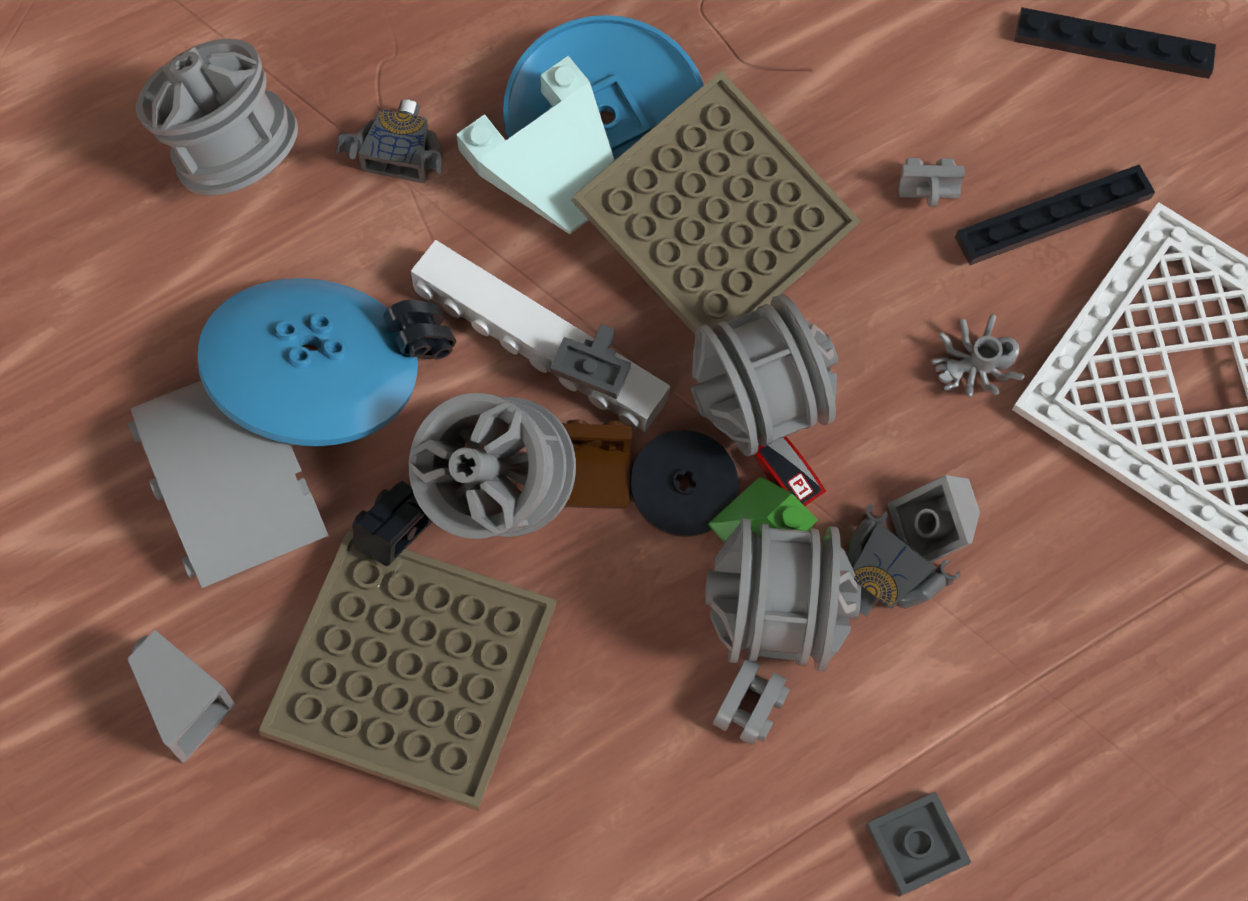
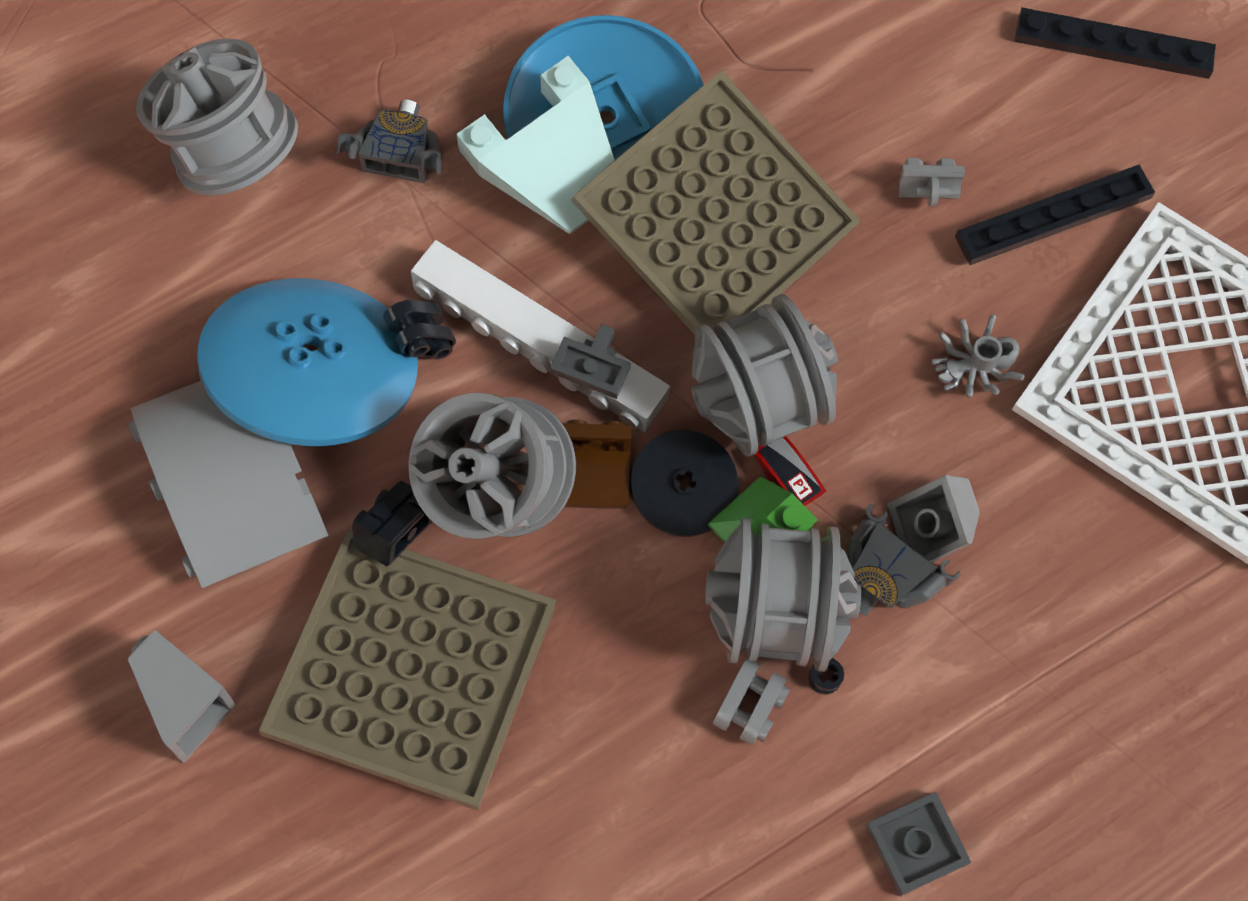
none -> black bush [808,658,844,695]

